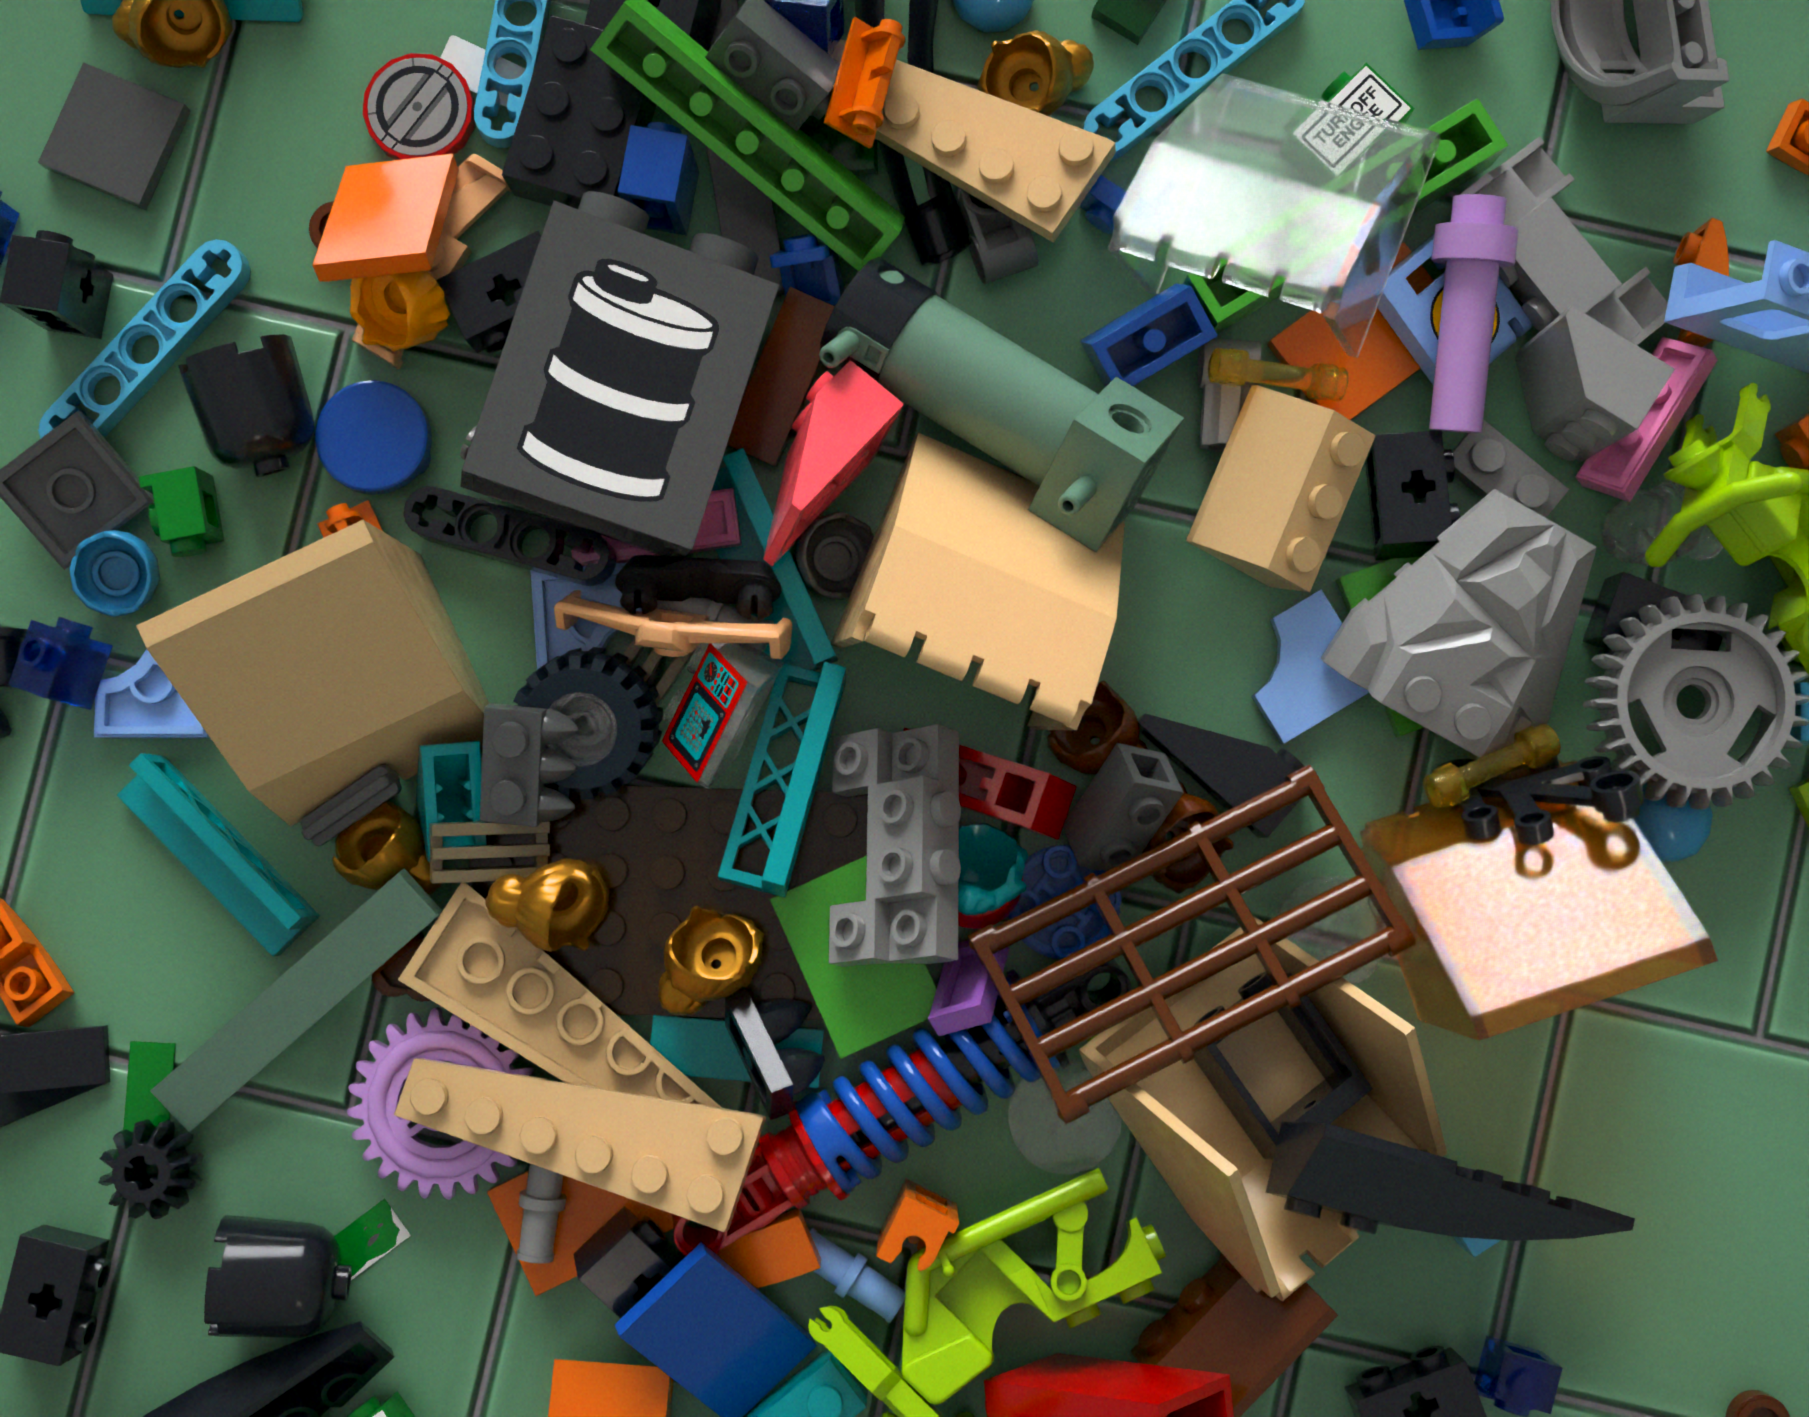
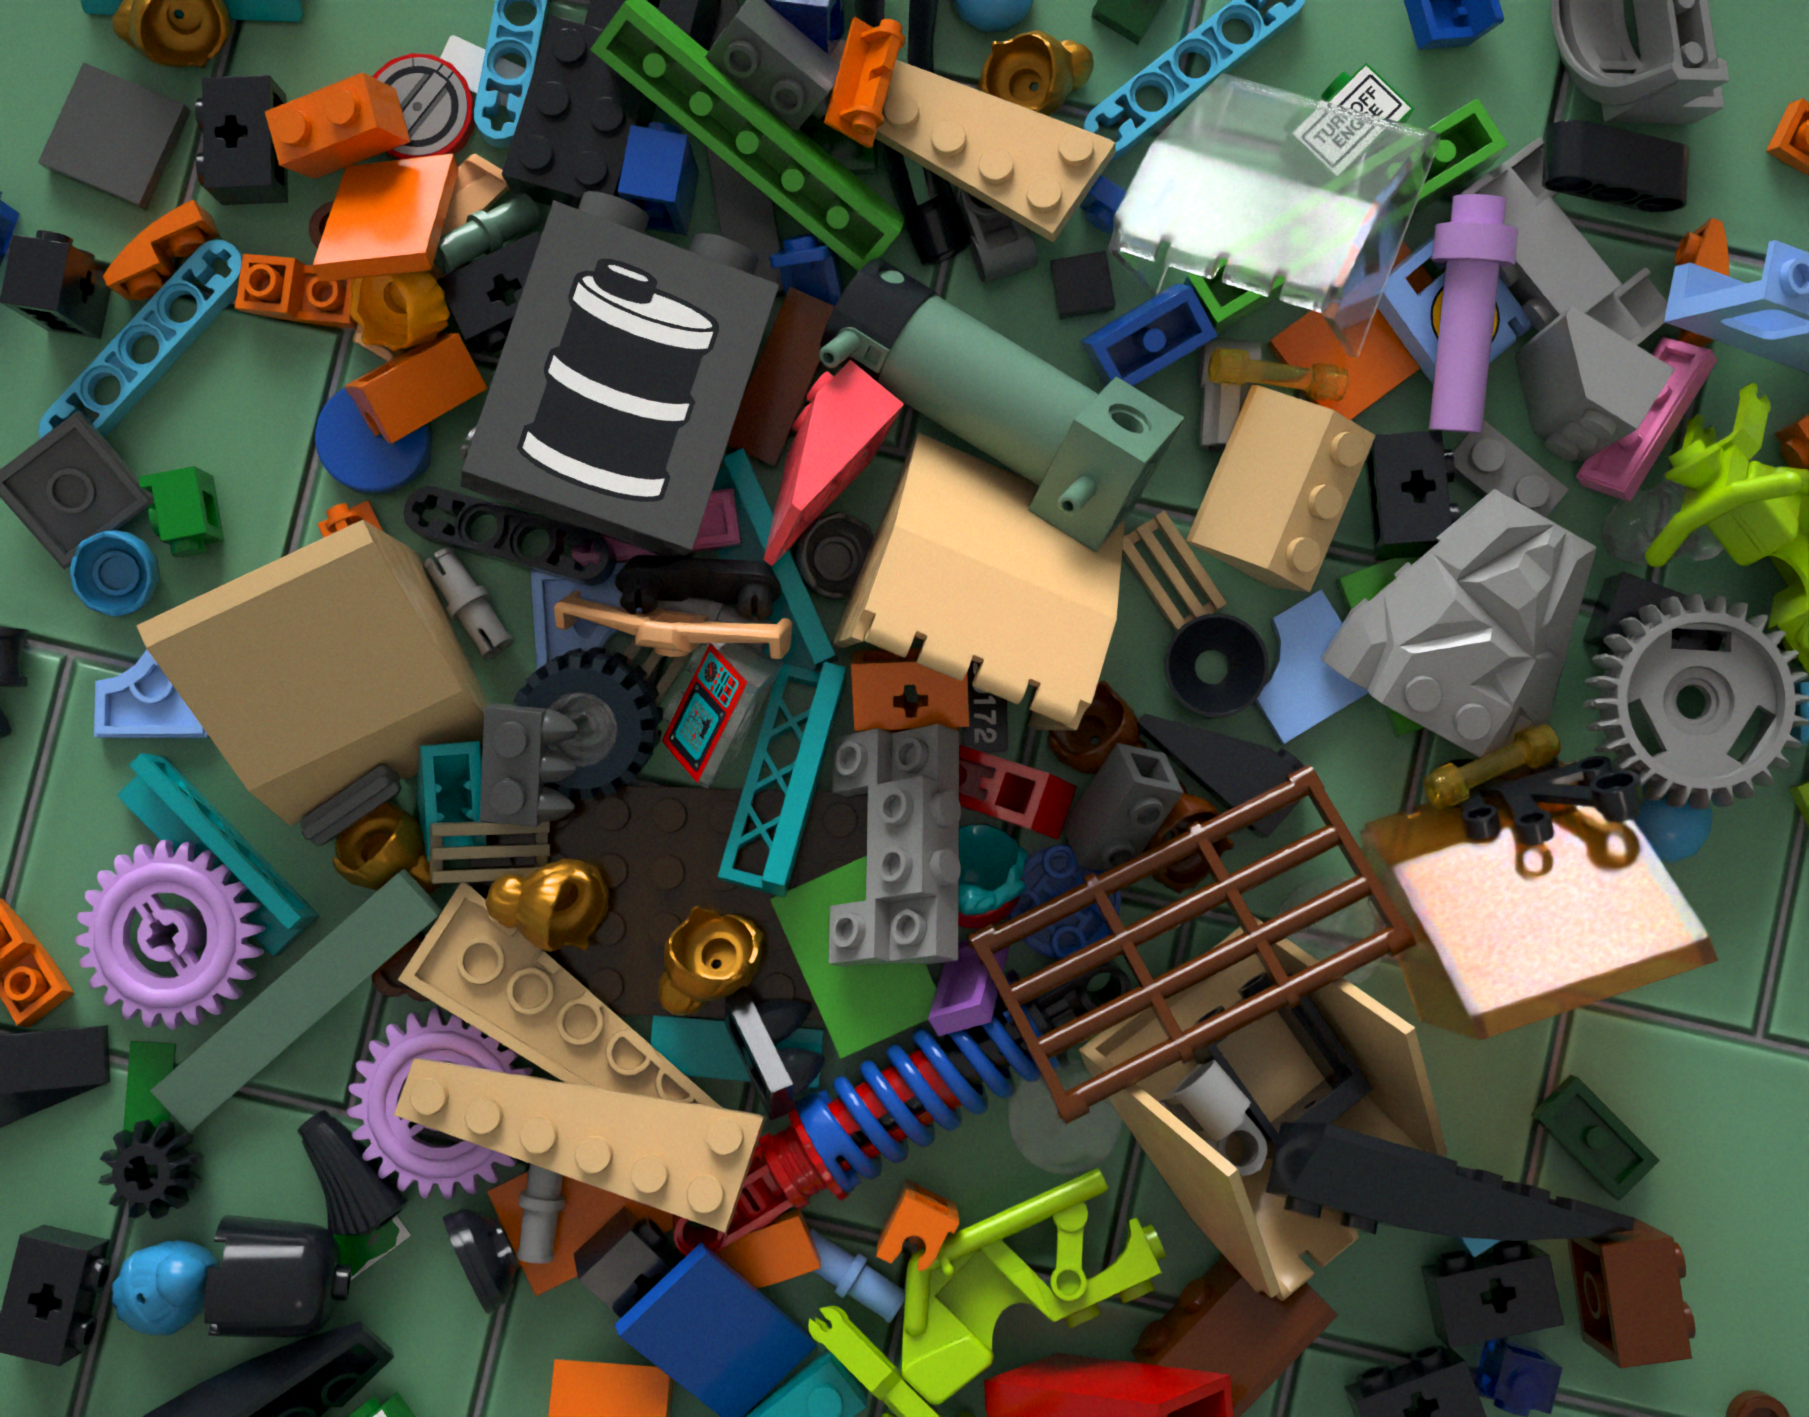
clear blue brick [8,617,113,710] -> none
black cylinder [178,334,315,477] -> none
none -> lavender gear [75,840,266,1030]
none -> orange slope [103,200,220,301]
none -> dark azure piece [111,1239,219,1336]
none -> black brick [195,75,288,205]
none -> orange slope [235,254,358,329]
none -> orange brick [265,72,410,179]
none -> black piece [297,1110,409,1236]
none -> orange hinge [344,333,488,444]
none -> light grey pin [423,547,514,660]
none -> sand green pin [433,193,541,274]
none -> black piece [443,1208,521,1314]
none -> orange brick [851,648,969,733]
none -> black sticker [963,660,1008,752]
none -> black tile [1050,251,1116,319]
none -> tan tile [1122,510,1227,633]
none -> light grey piece [1158,1060,1267,1176]
none -> black piece [1164,613,1269,717]
none -> black brick [1421,1240,1565,1348]
none -> dark green plate [1530,1074,1660,1201]
none -> black beam [1542,120,1690,212]
none -> reddish brown brick [1567,1217,1696,1368]

